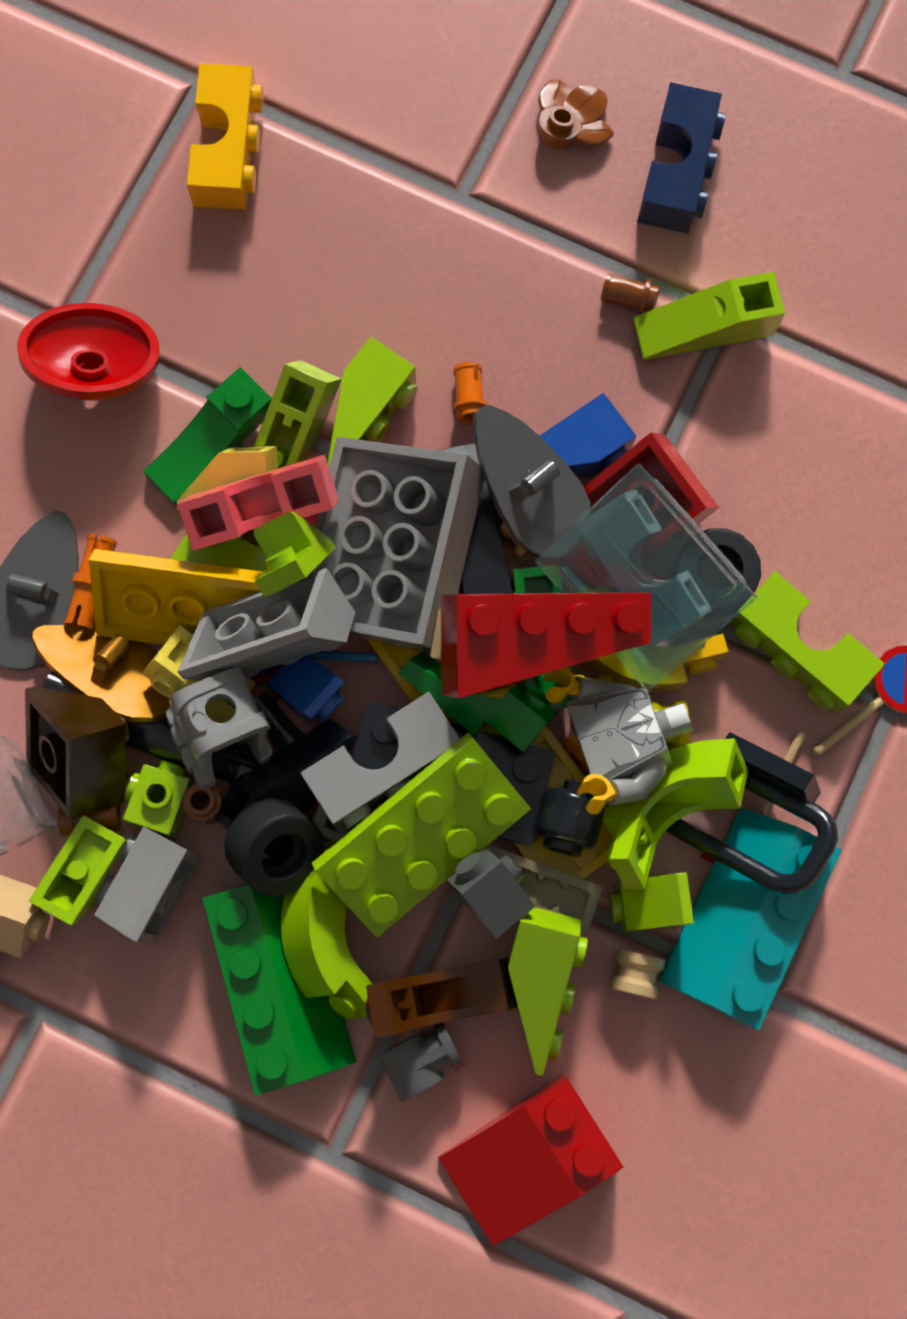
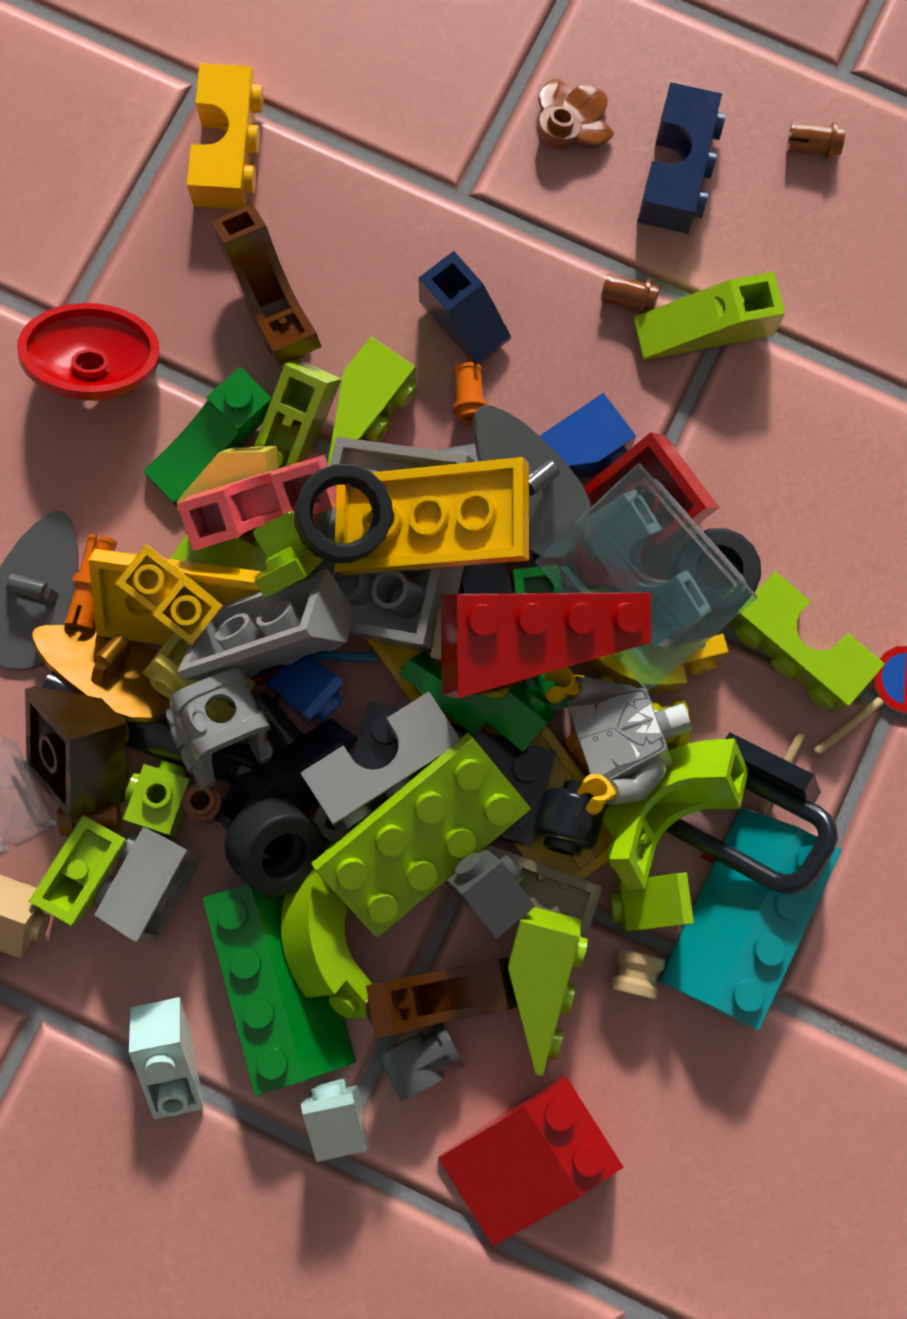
none -> yellow slope [115,544,223,645]
none -> light aqua slope [129,997,203,1120]
none -> reddish brown arch [211,203,322,366]
none -> black tyre [294,464,392,563]
none -> light aqua slope [301,1079,369,1162]
none -> yellow plate [334,457,529,575]
none -> dark blue slope [418,251,511,365]
none -> dark orange pin [787,122,845,159]

